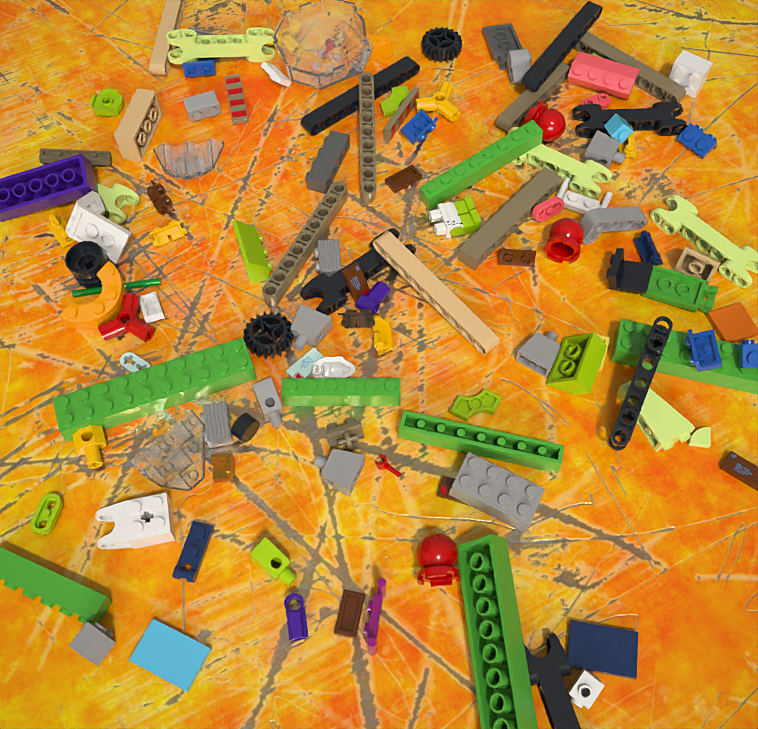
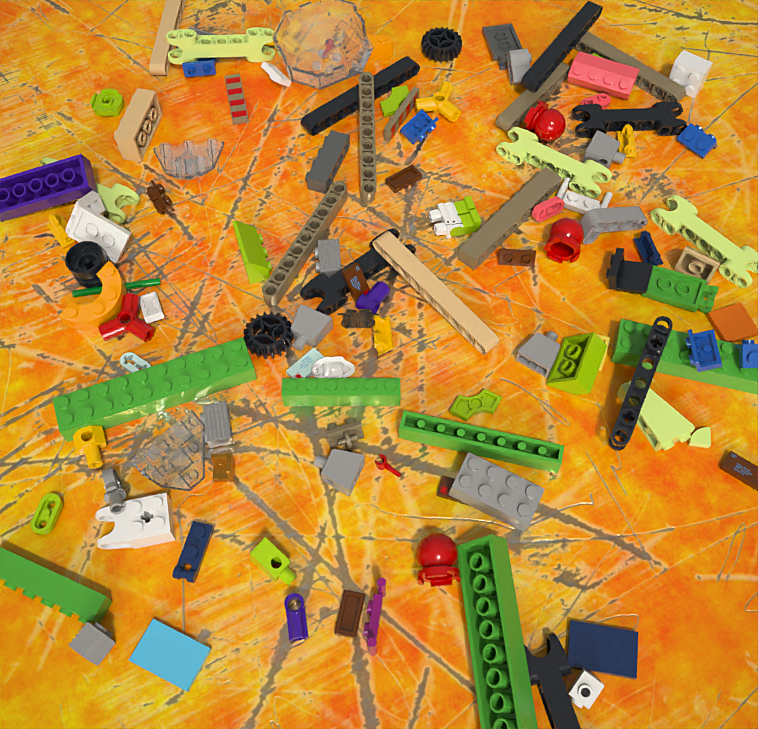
dark tan tile [39,148,111,166] -> none
yellow hinge [149,220,187,247] -> none
light grey brick [183,91,221,122] -> none
black piece [231,413,260,443] -> none
light grey torso [252,378,284,428] -> none
bright green brick [419,120,543,210] -> none
medium azure brick [604,113,634,144] -> none
none -> light grey pin [102,466,126,515]

